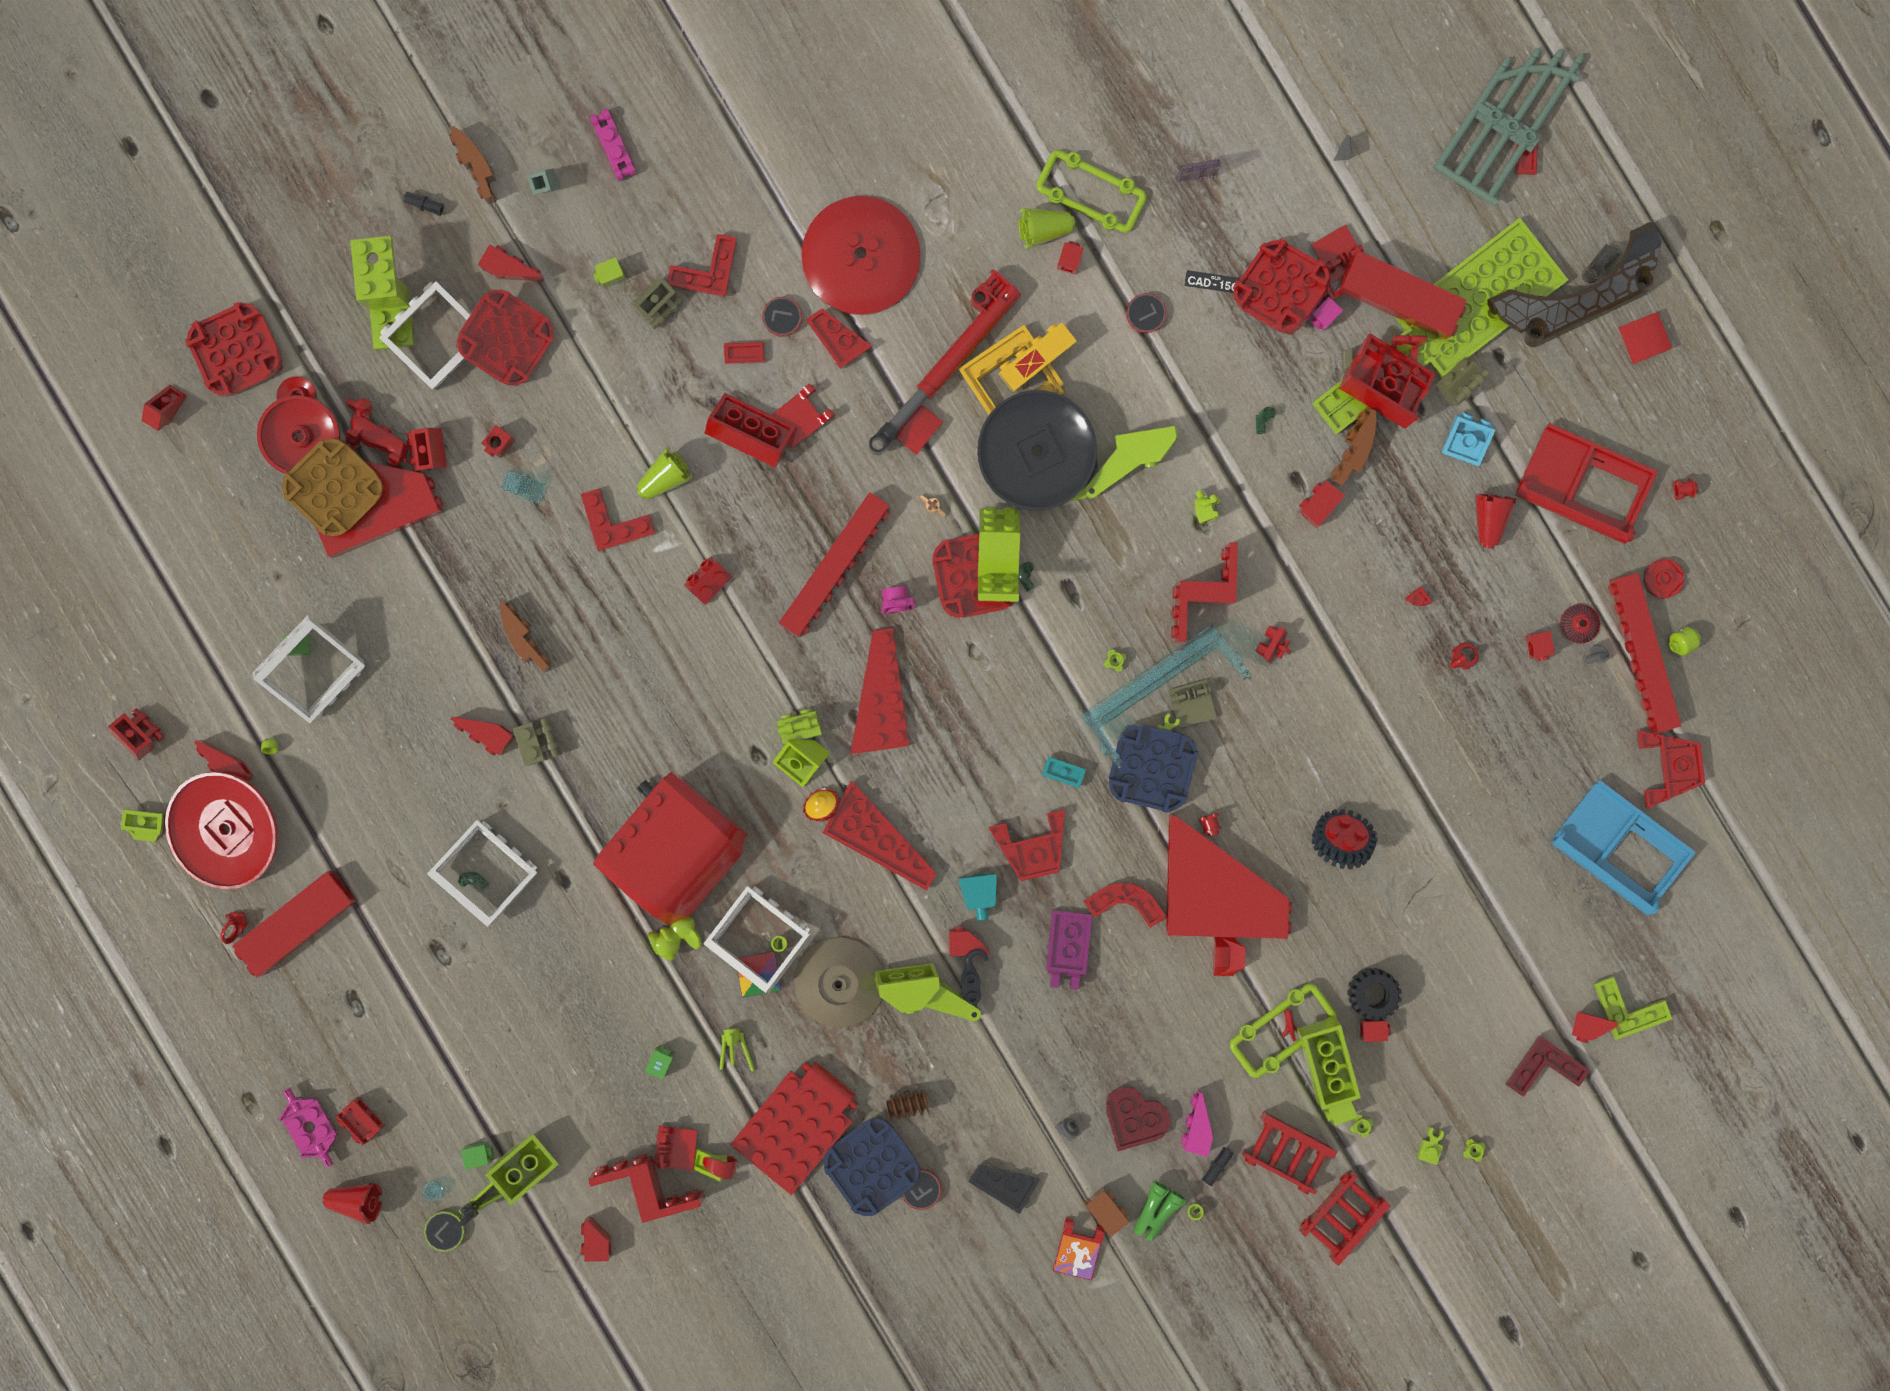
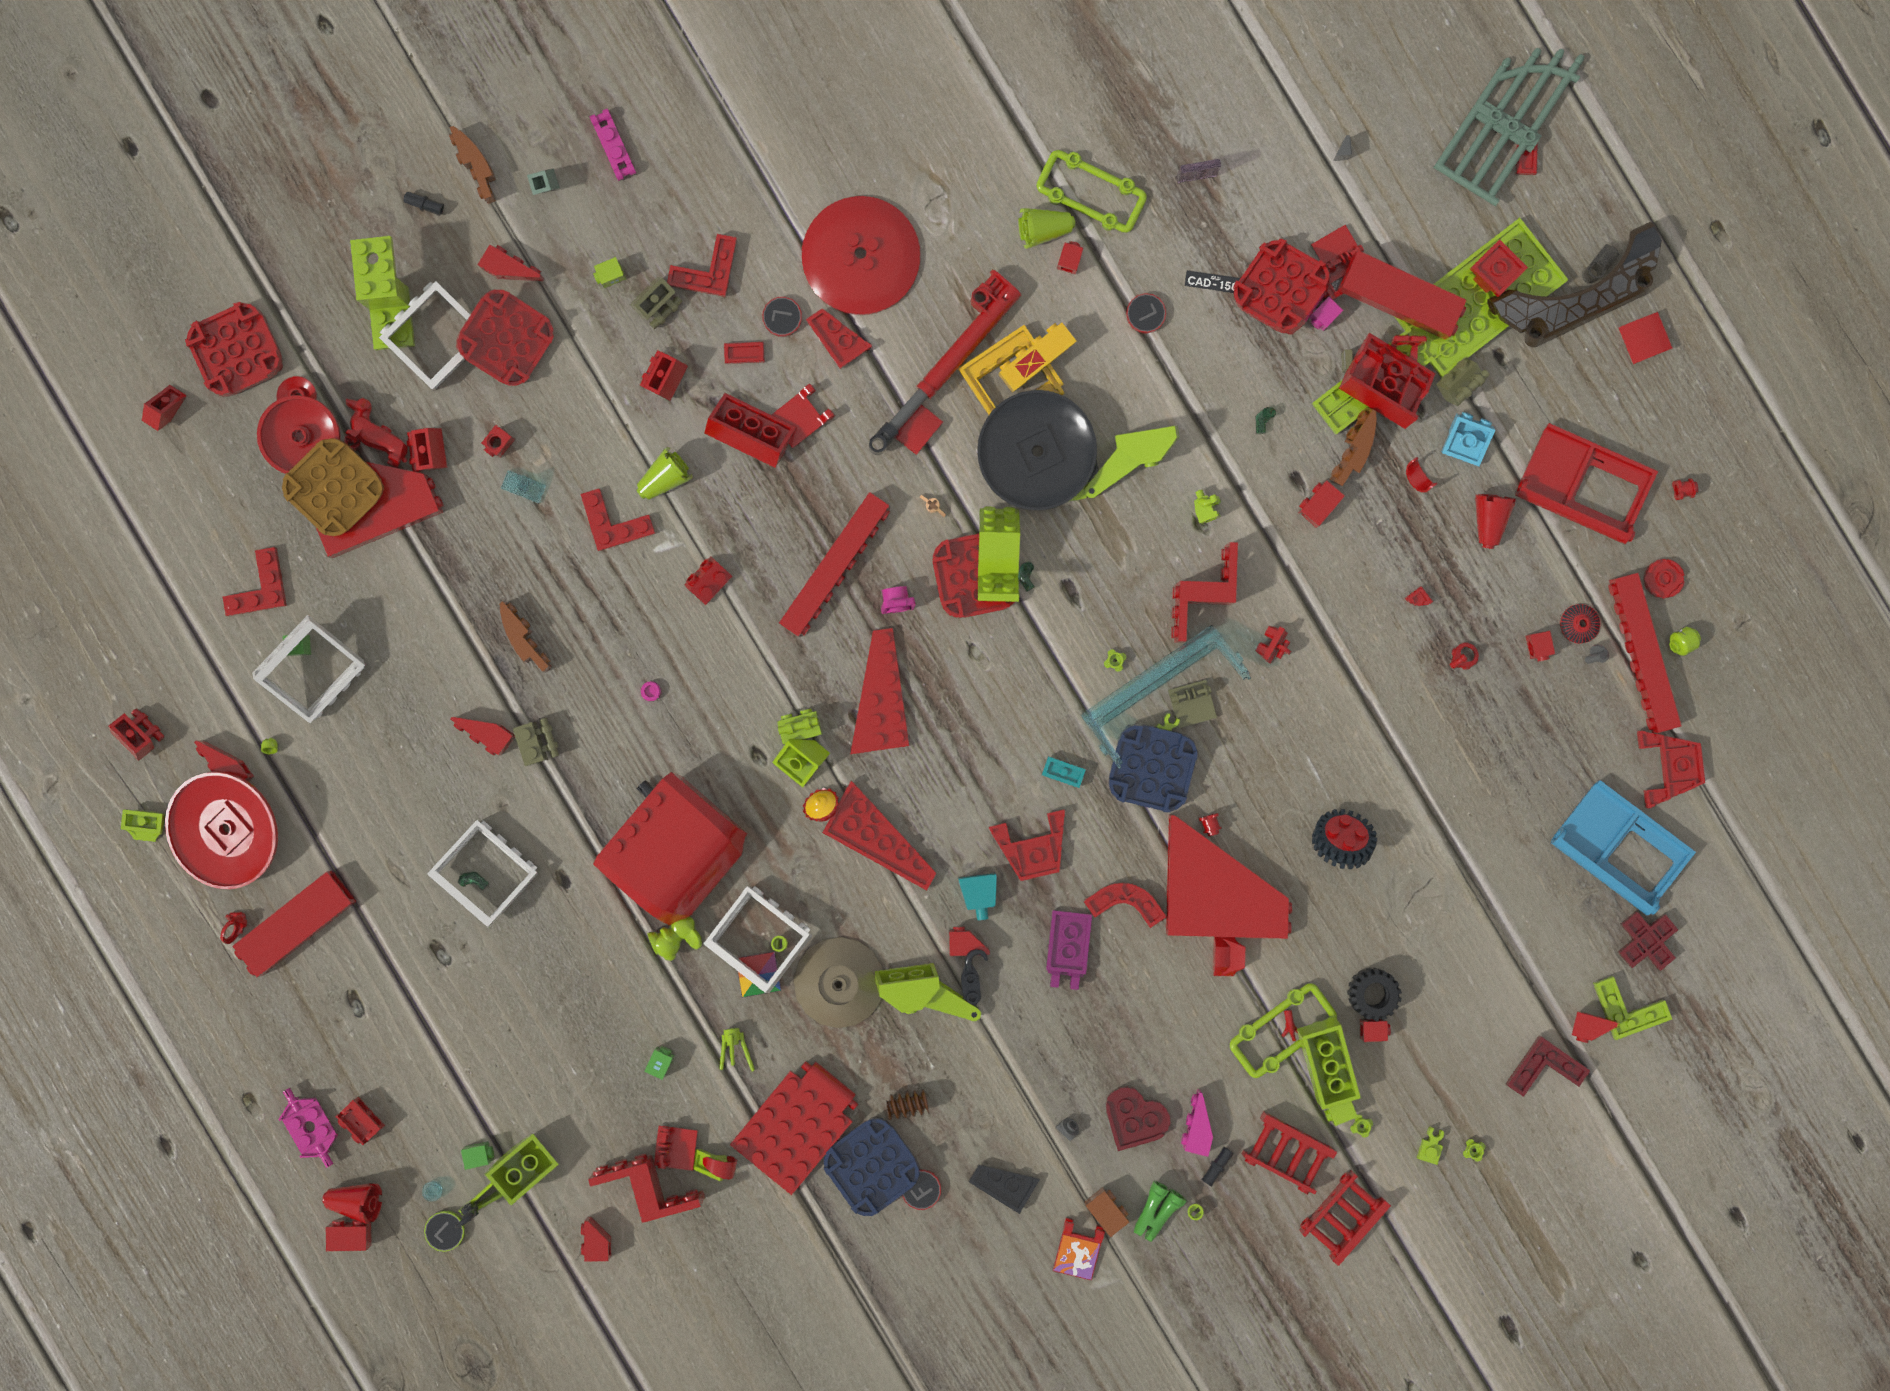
none -> red plate [222,547,287,616]
none -> red brick [326,1219,371,1251]
none -> red brick [640,350,688,401]
none -> dark pink tile [641,681,661,701]
none -> red helmet [1406,457,1437,493]
none -> red panel [1470,239,1528,297]
none -> dark red plate [1618,911,1678,971]

